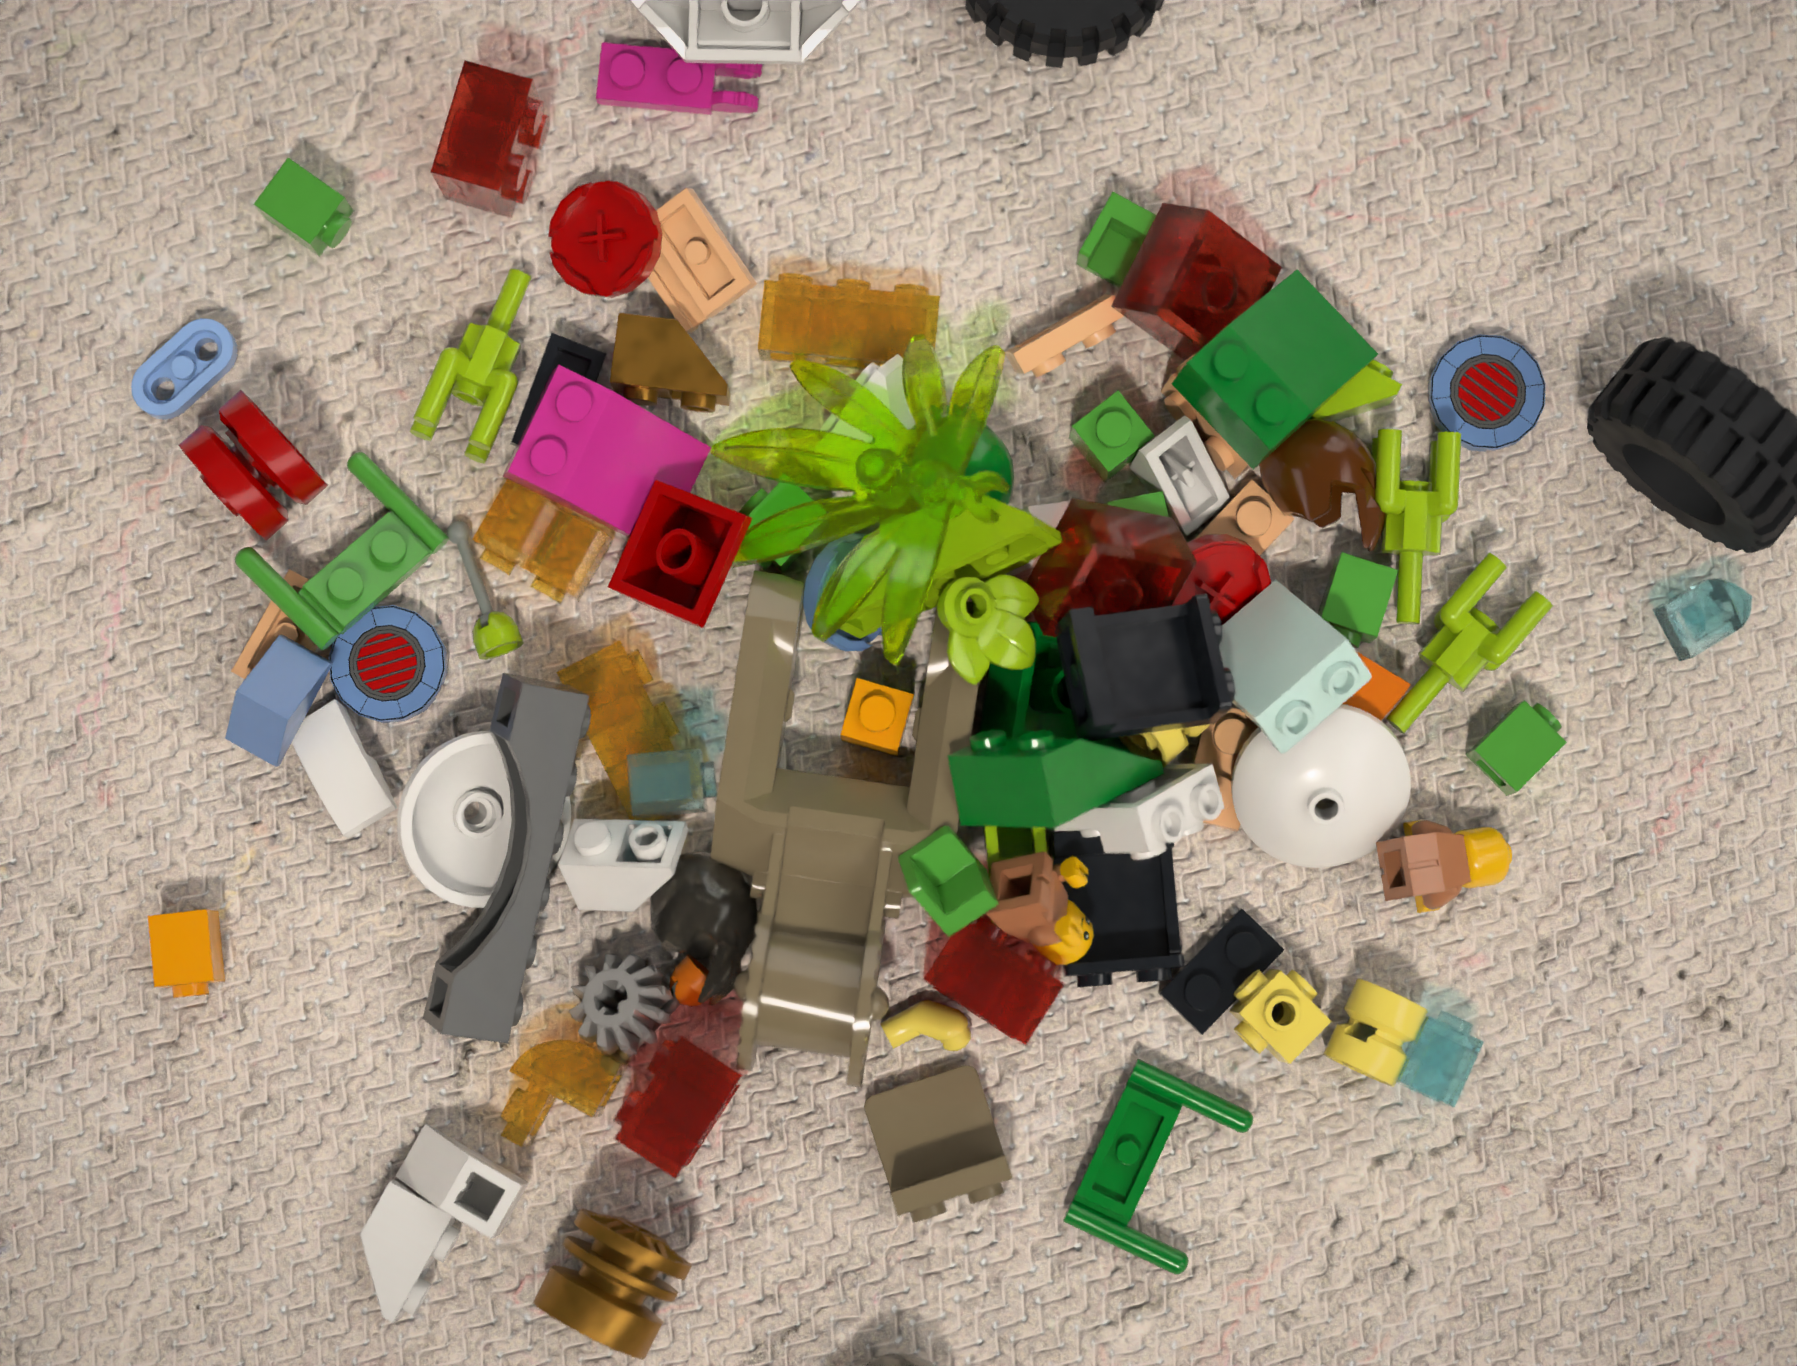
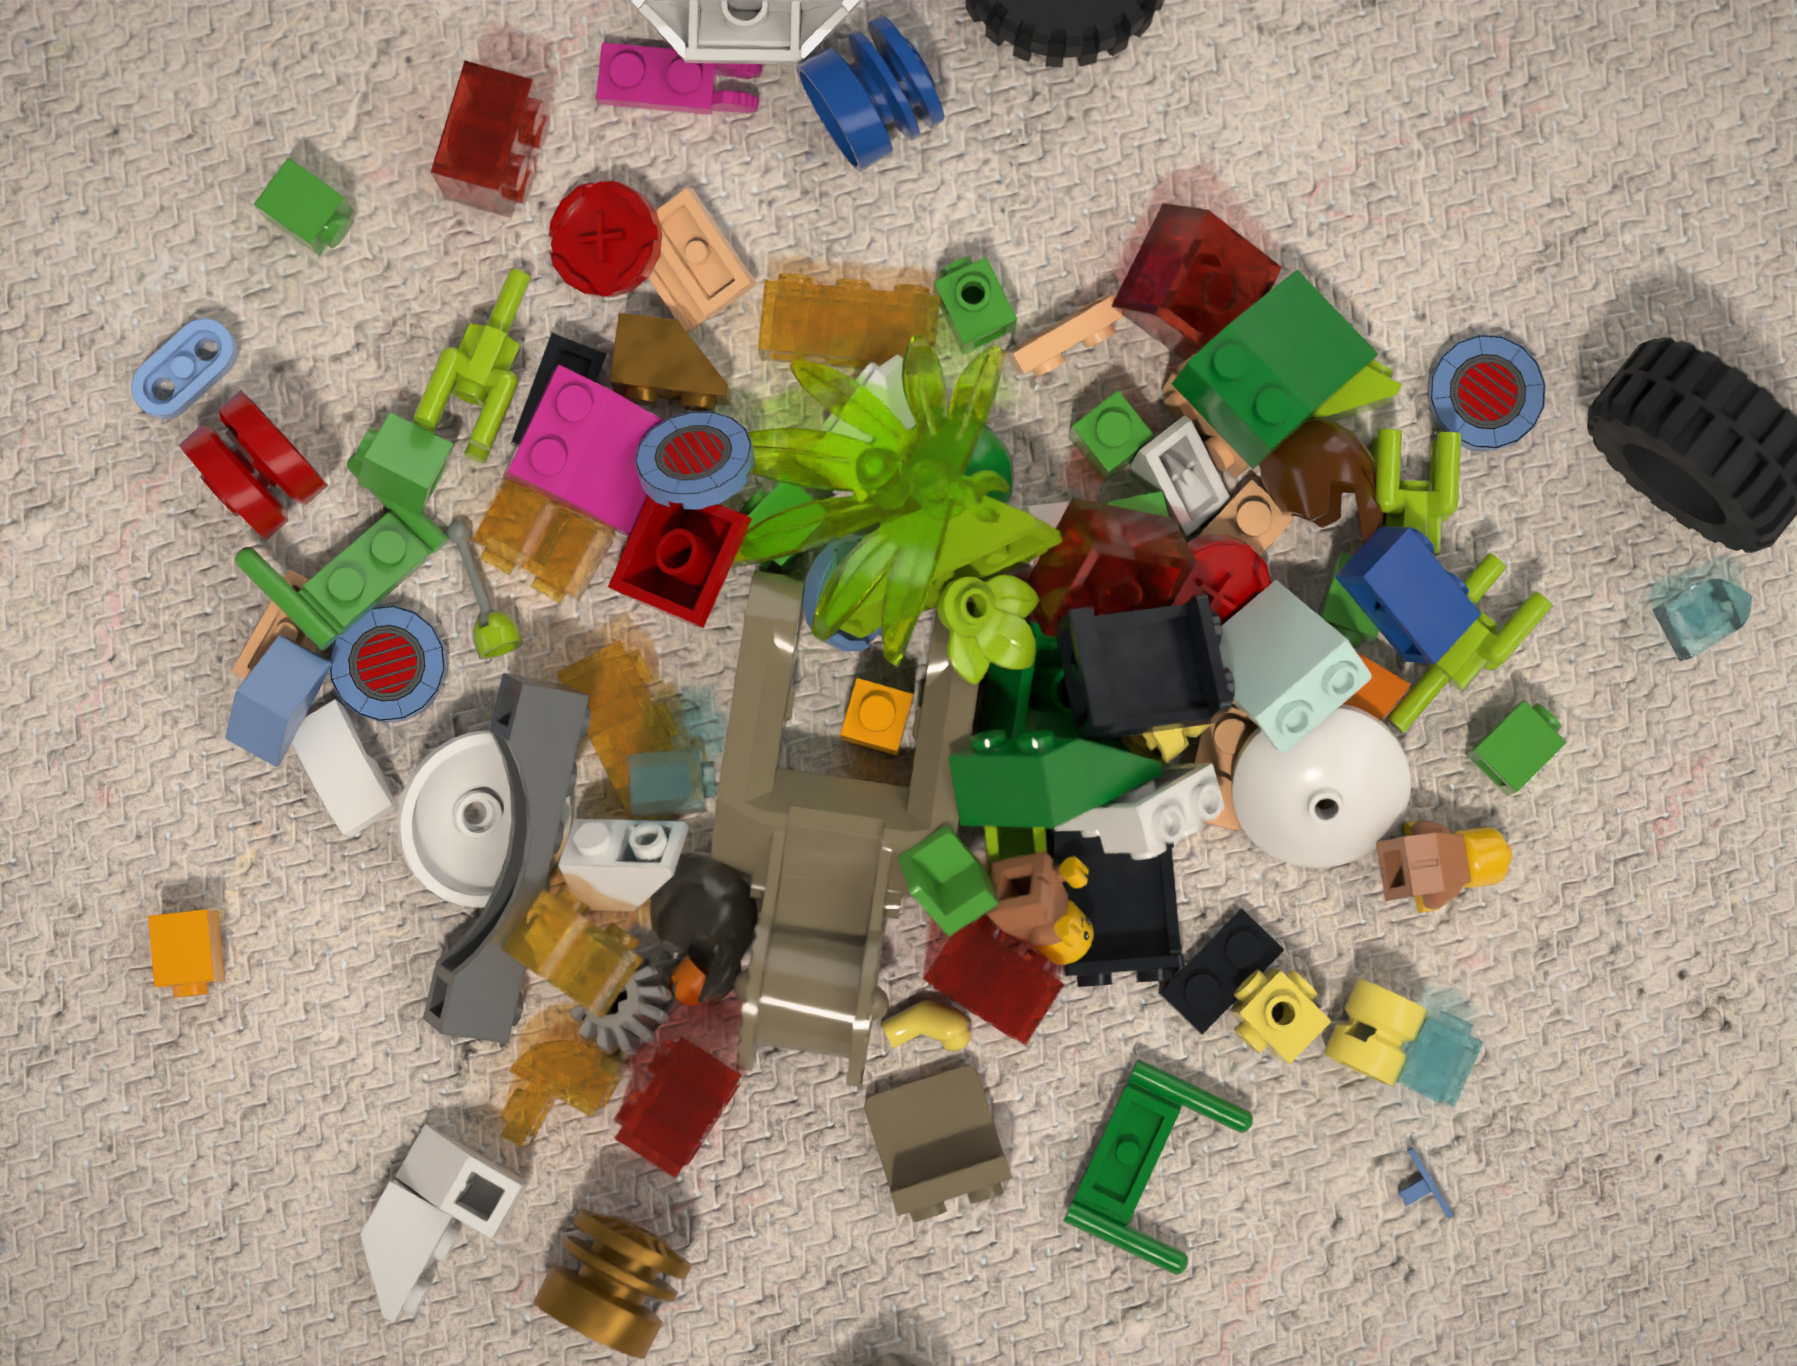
bright green panel [1076,192,1164,290] -> none
none -> bright green brick [355,412,454,515]
none -> clear yellow brick [502,887,643,1019]
none -> tile [635,411,755,509]
none -> blue wheel [796,14,945,173]
none -> bright green brick [933,257,1017,355]
none -> blue brick [1334,527,1481,664]
none -> medium blue piece [1398,1147,1453,1219]

